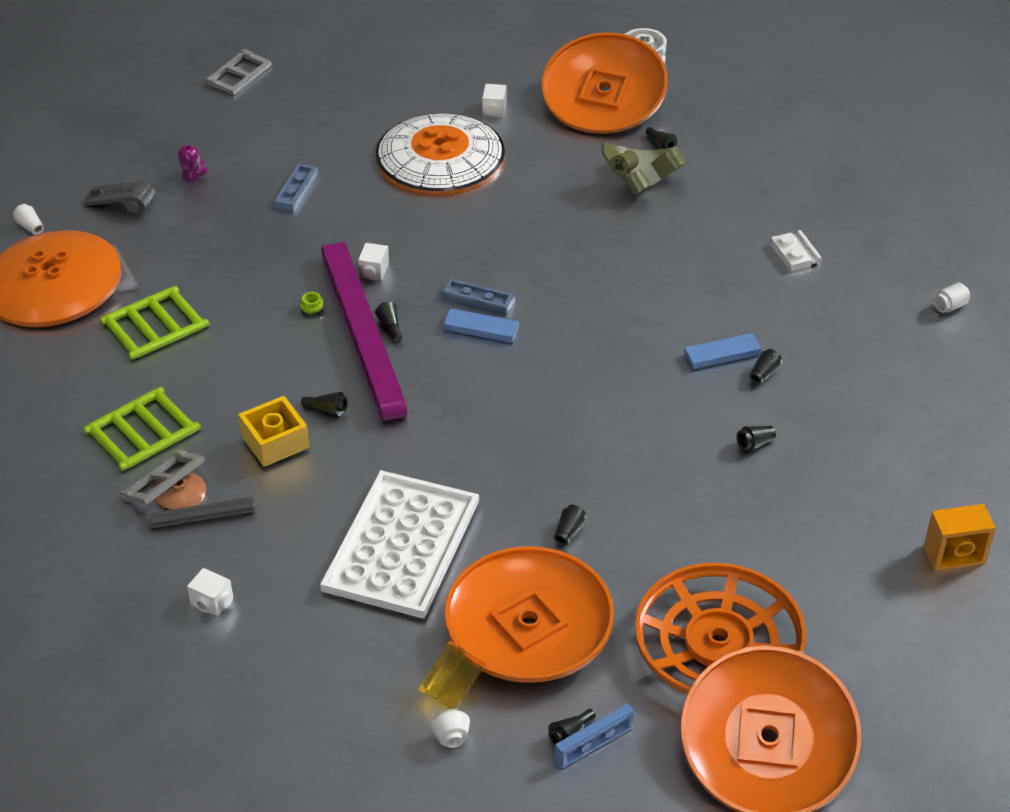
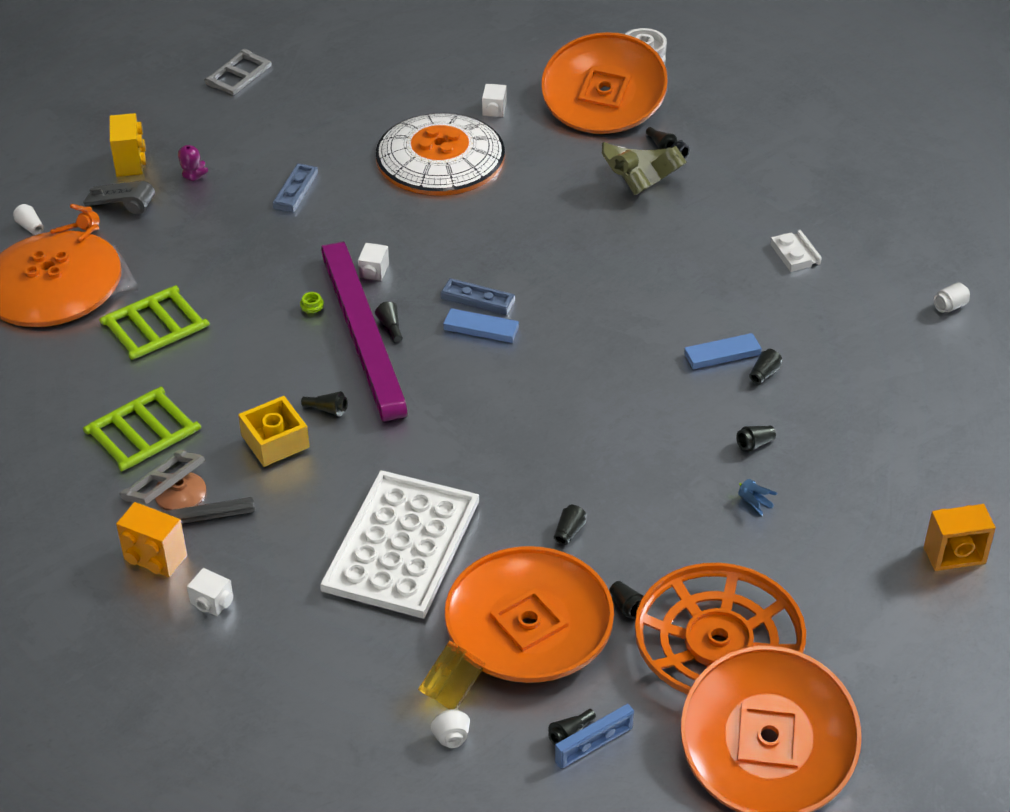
none -> orange plant [50,204,100,241]
none -> yellow brick [110,113,146,177]
none -> light orange brick [116,502,187,578]
none -> pearl dark grey cone [609,581,644,619]
none -> black plate [671,140,690,159]
none -> flat silver piece [738,479,777,516]

